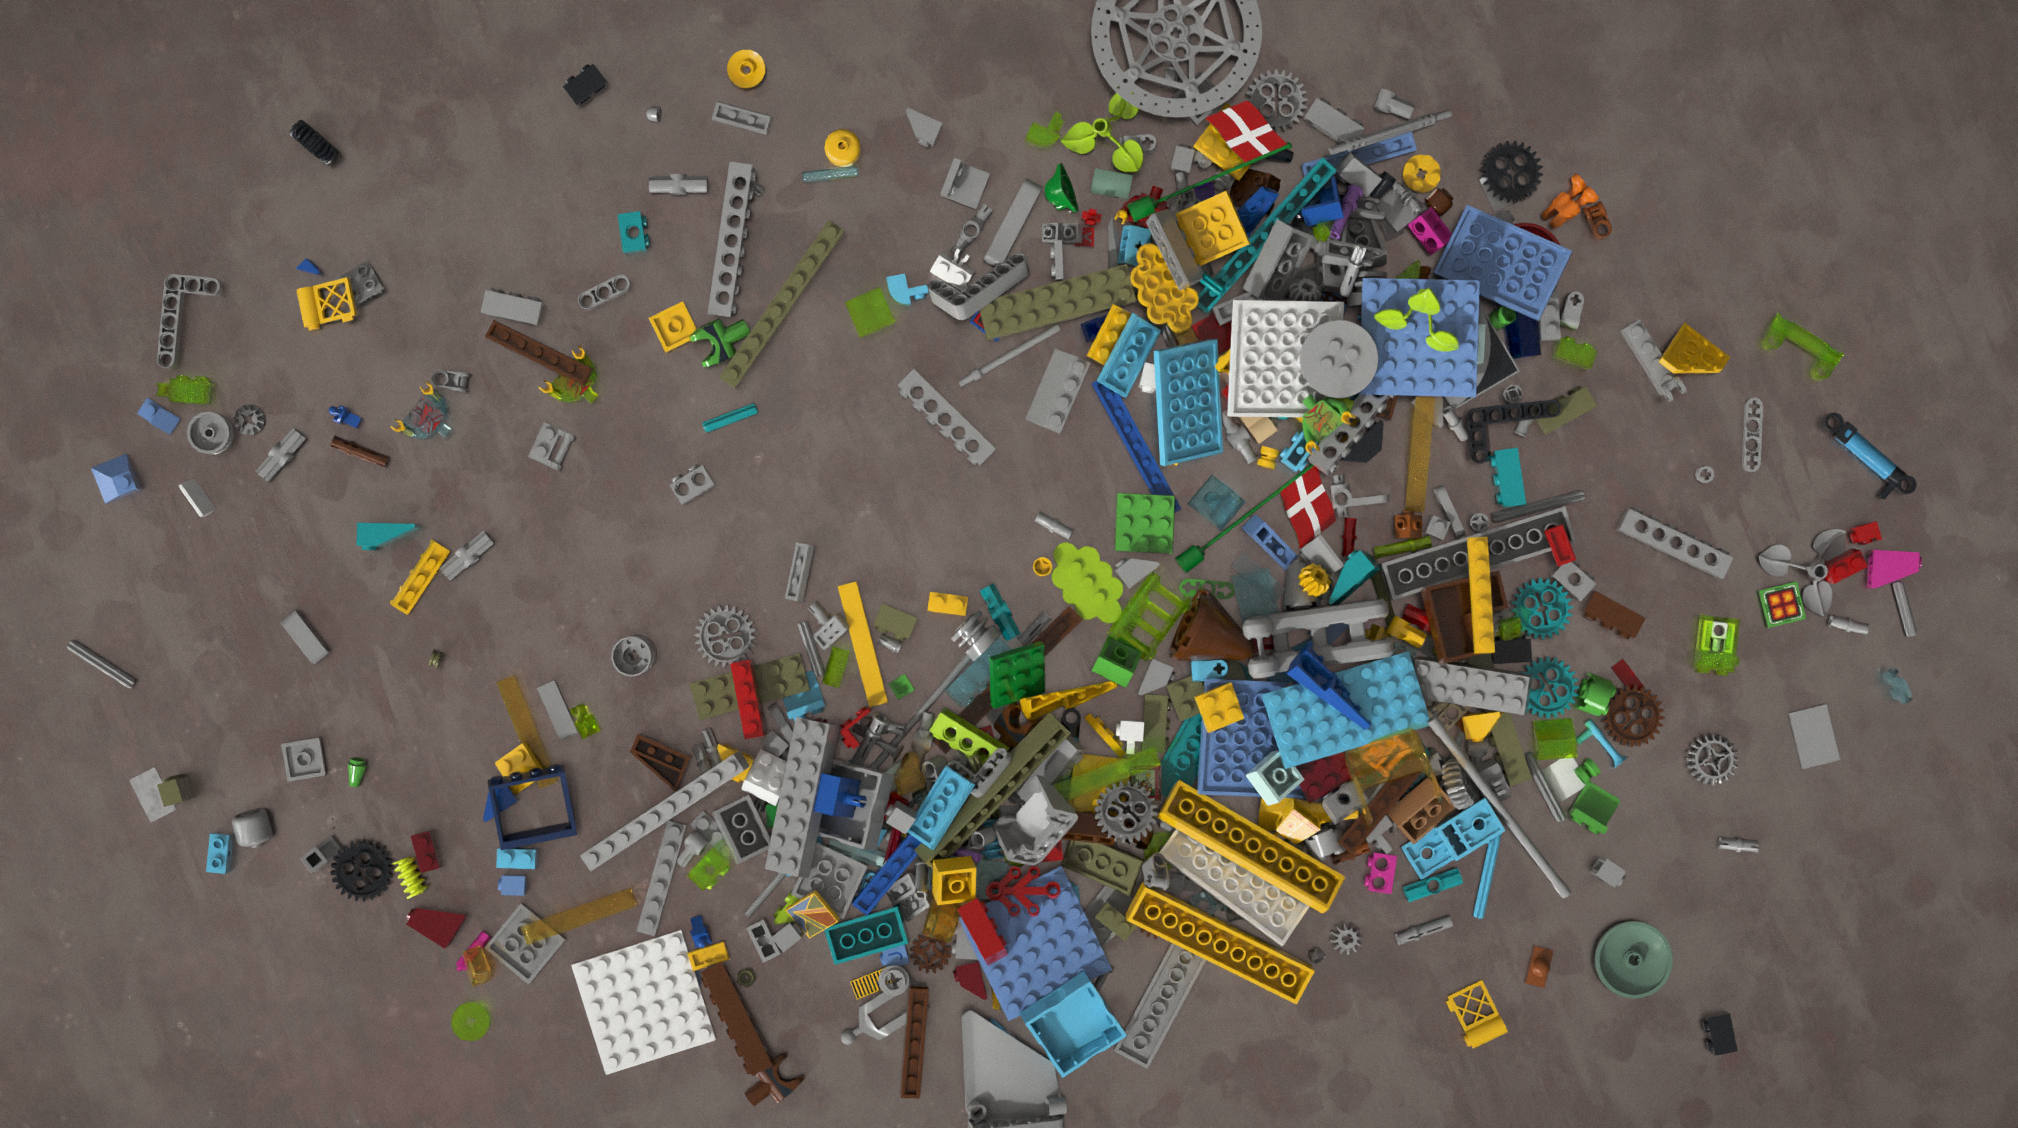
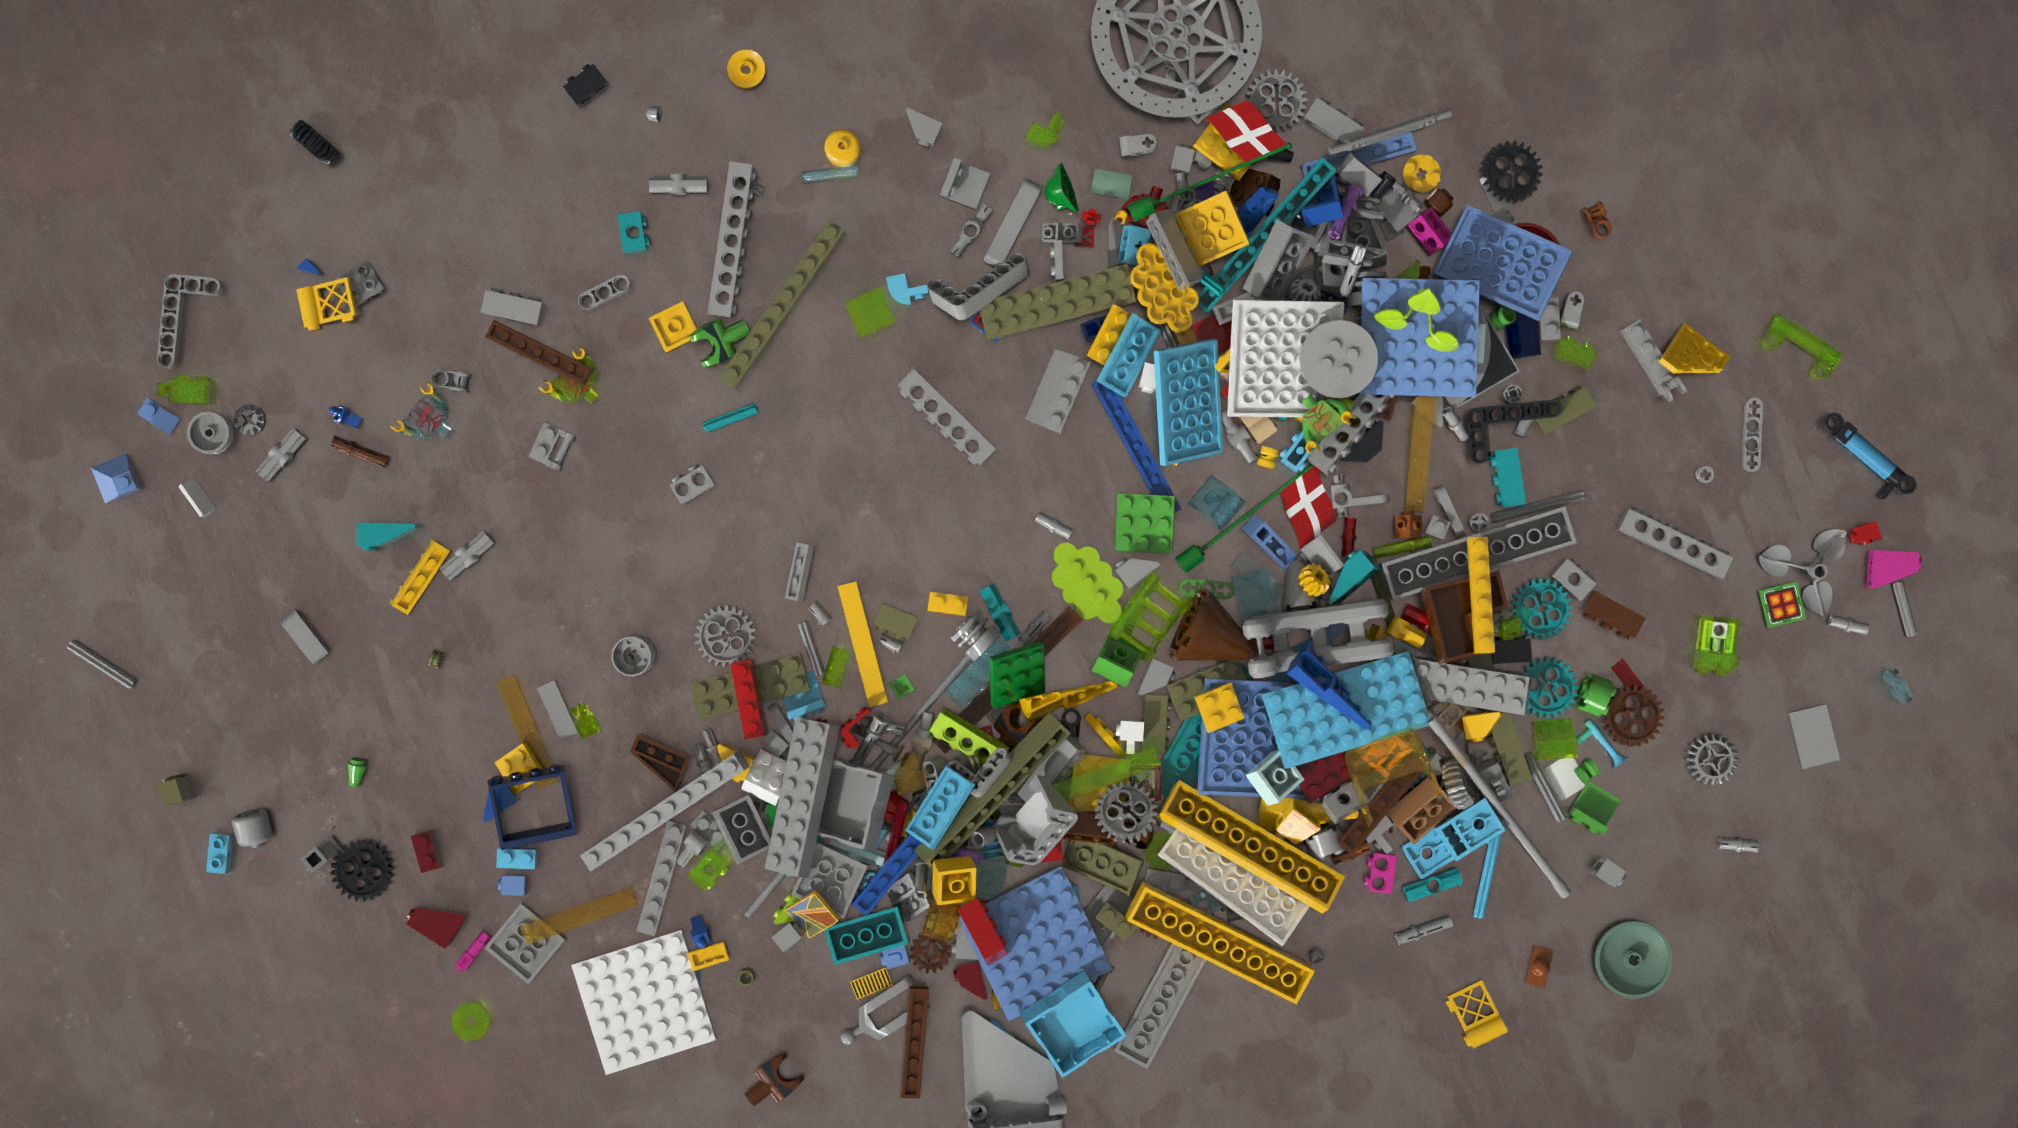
flat silver sticker [129,767,176,822] -> none
light grey plate [281,737,327,782] -> none
neon yellow piece [392,856,428,899] -> none
clear yellow slope [462,946,491,988] -> none
reddish brown brick [700,962,775,1076] -> none
light grey tile [712,101,772,135] -> none
light grey brick [746,918,782,963] -> none
light grey plate [812,613,850,651] -> none
blue brick [814,773,867,818] -> none
light grey gear [878,965,909,996] -> none
light grey brick [885,800,916,834] -> none
white brick [930,247,976,291] -> none
light grey bar [958,324,1060,387] -> none
red plant [986,866,1061,917] -> none
yellow wheel [1033,557,1052,576] -> none
lime plant [1061,92,1144,172] -> none
light grey piece [1142,852,1170,891] -> none
medium azure piece [1191,660,1229,682] -> none
clear neon green plate [1313,223,1330,242] -> none
light grey gear [1330,922,1363,955] -> none
light grey piece [1374,89,1415,120] -> none
orange piece [1542,173,1599,229] -> none
red tile [1544,524,1576,567] -> none
black brick [1702,1011,1738,1056] -> none
red brick [1824,548,1868,584] -> none

